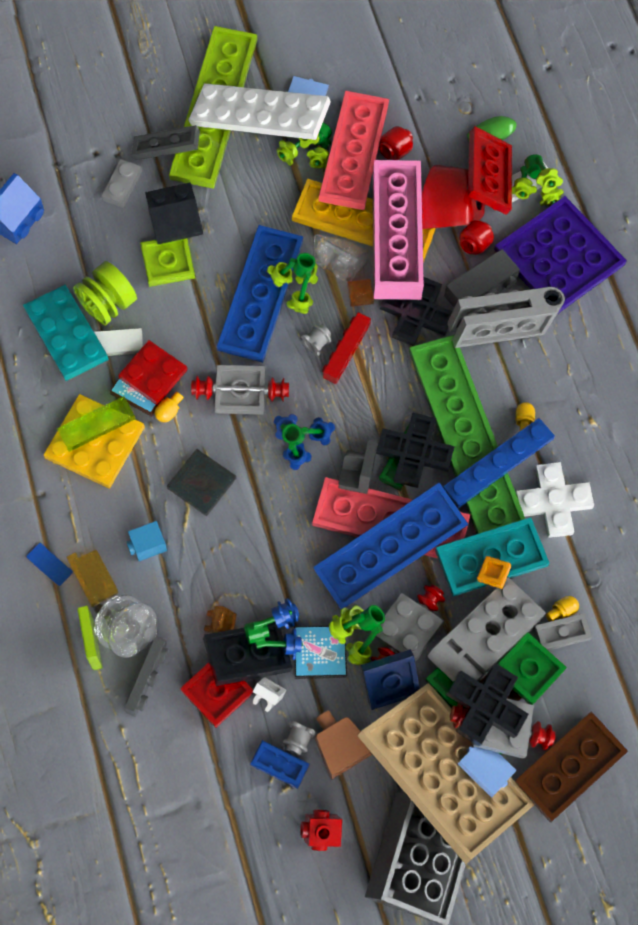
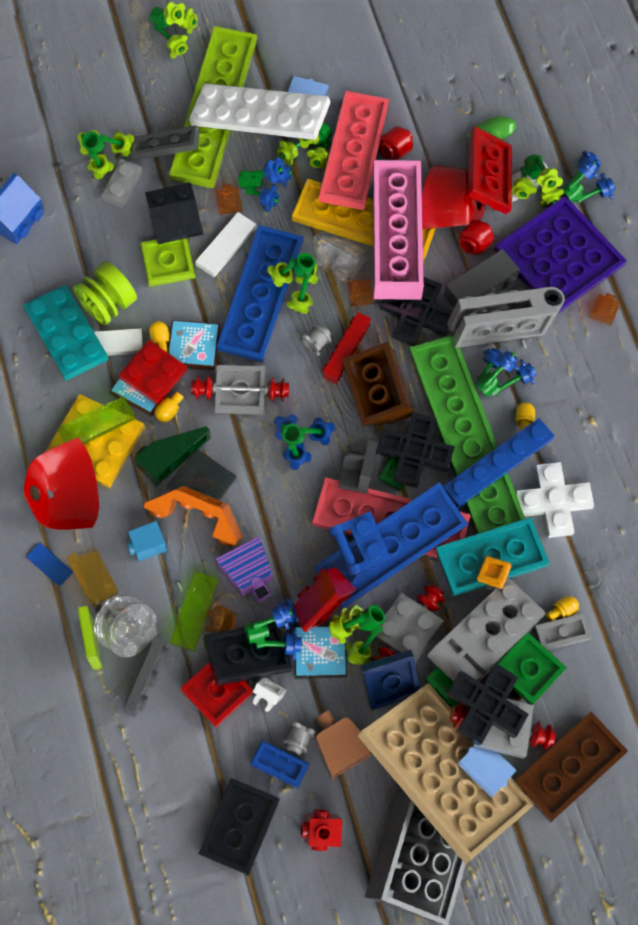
none -> red piece [23,437,100,530]
none -> plant [77,130,134,179]
none -> dark green slope [134,426,211,487]
none -> orange slope [143,486,243,547]
none -> yellow cylinder [149,321,170,353]
none -> lime plant [150,2,198,59]
none -> medium azure tile [168,320,220,370]
none -> clear neon green tile [170,571,219,652]
none -> white tile [195,212,257,278]
none -> black plate [198,778,280,876]
none -> clear orange tile [215,184,242,215]
none -> torso [216,536,273,602]
none -> blue plant [238,157,292,212]
none -> red slope [293,567,356,632]
none -> blue plate [328,511,391,576]
none -> reddish brown slope [342,342,414,426]
none -> plant [474,348,536,398]
none -> plant [561,151,615,204]
none -> clear orange tile [589,293,621,325]

